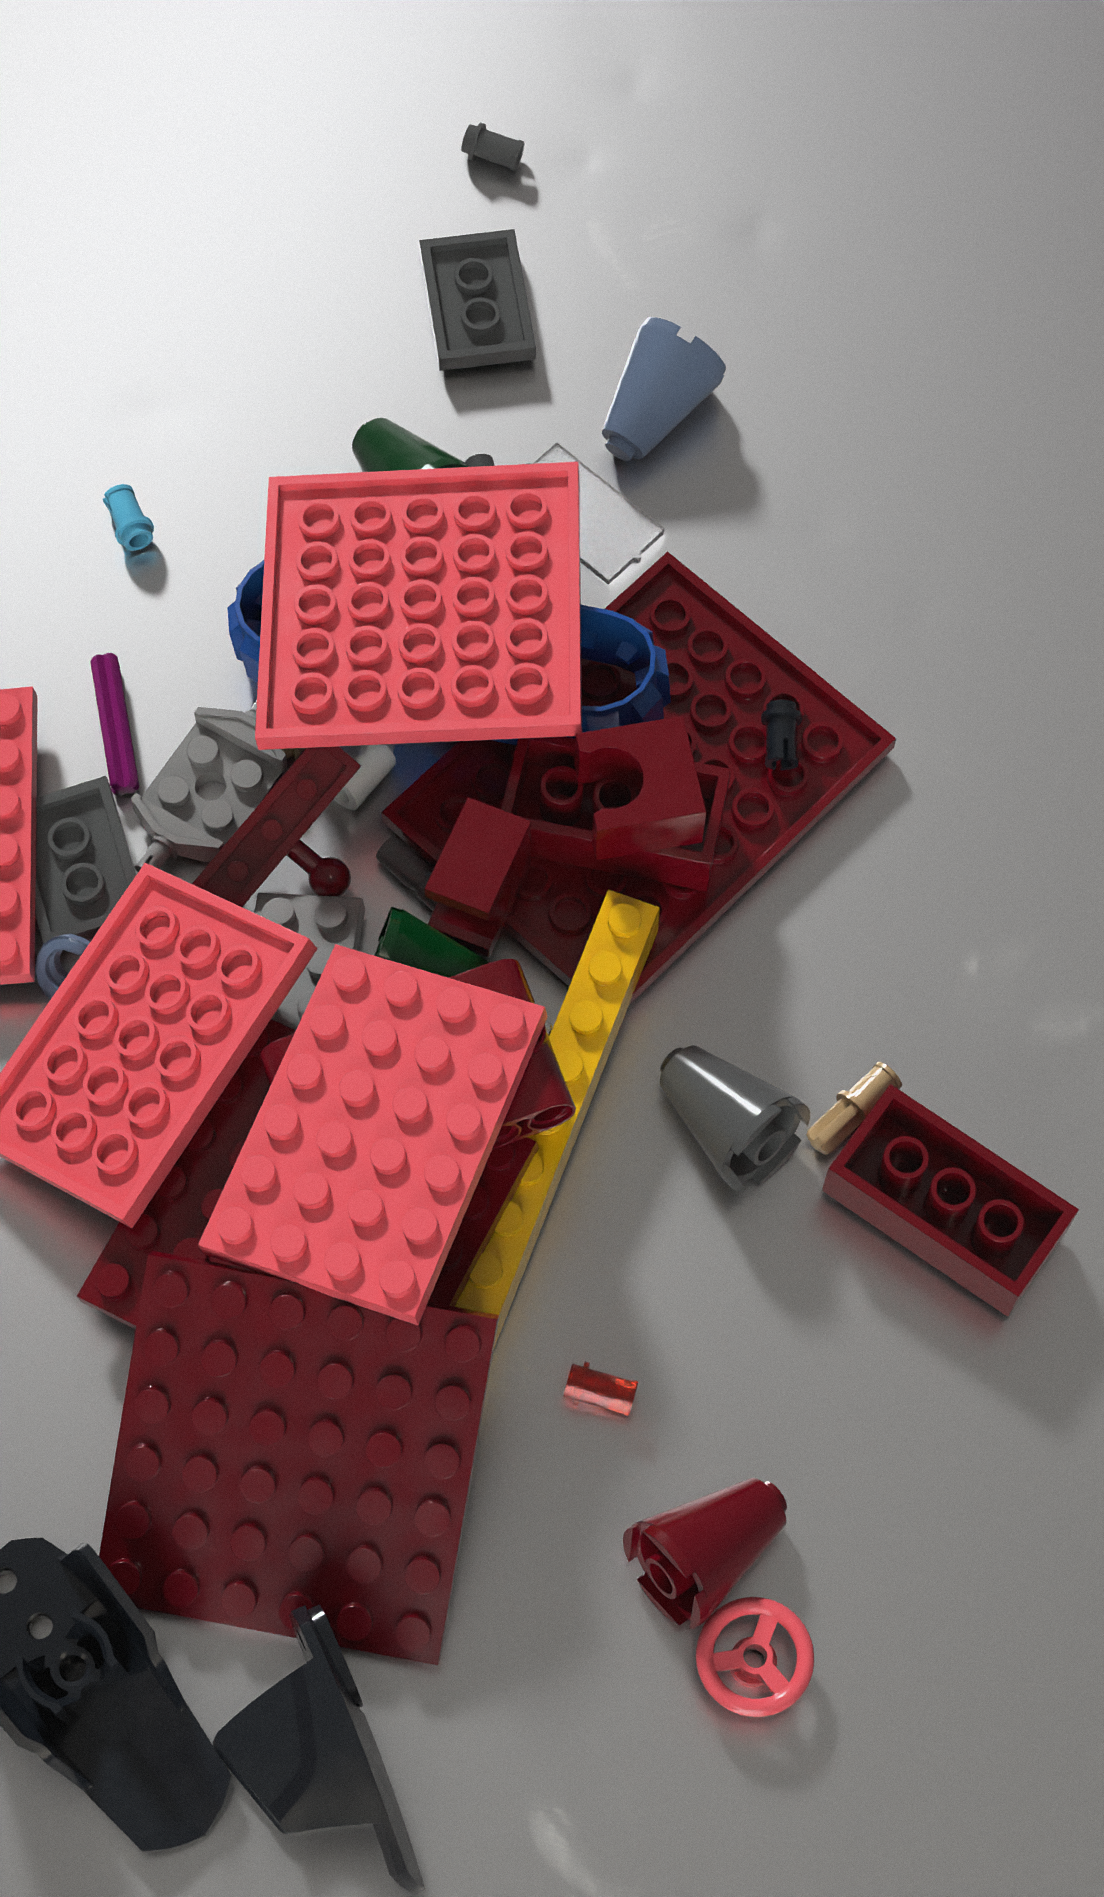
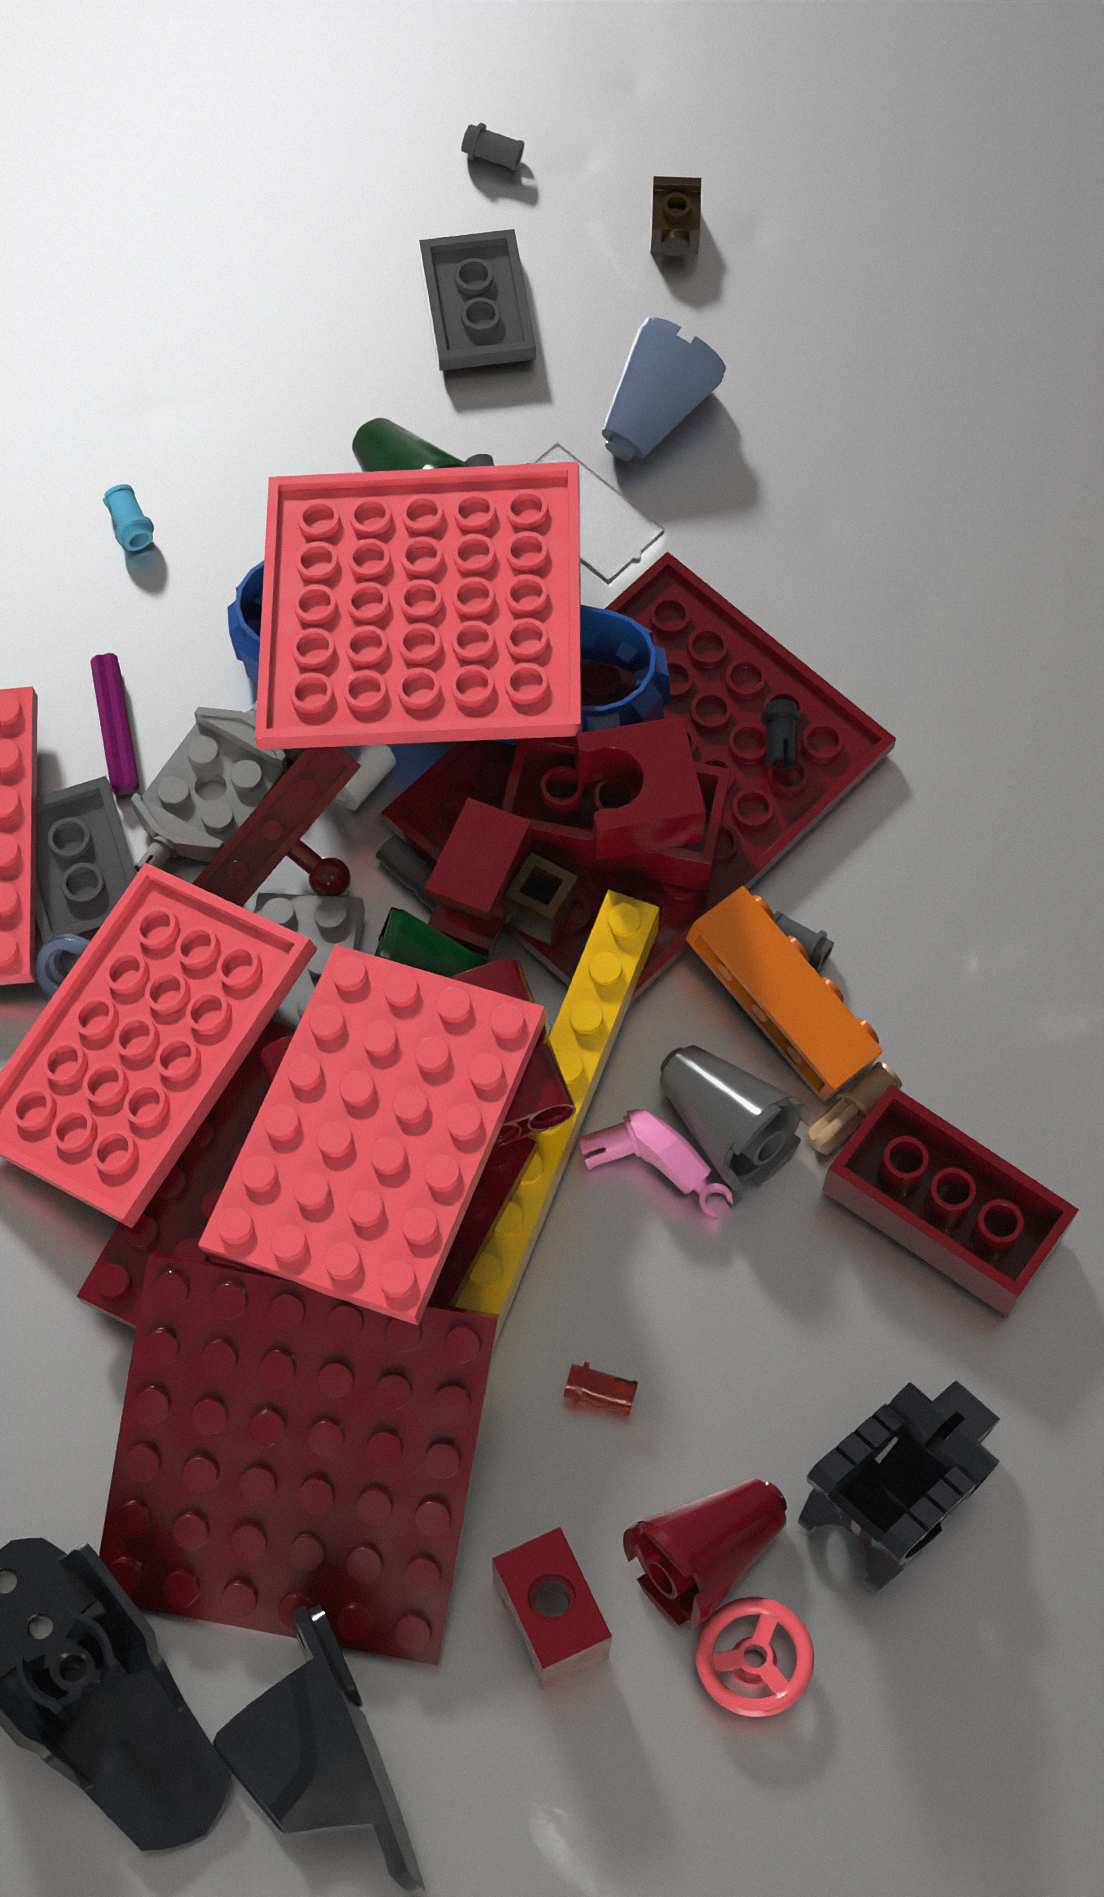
none -> dark red piece [492,1527,612,1690]
none -> dark brown brick [504,852,579,946]
none -> bright pink arm [577,1109,733,1220]
none -> dark brown brick [650,176,702,256]
none -> orange brick [685,885,883,1104]
none -> dark grey pin [773,911,834,970]
none -> black piece [798,1380,1001,1593]

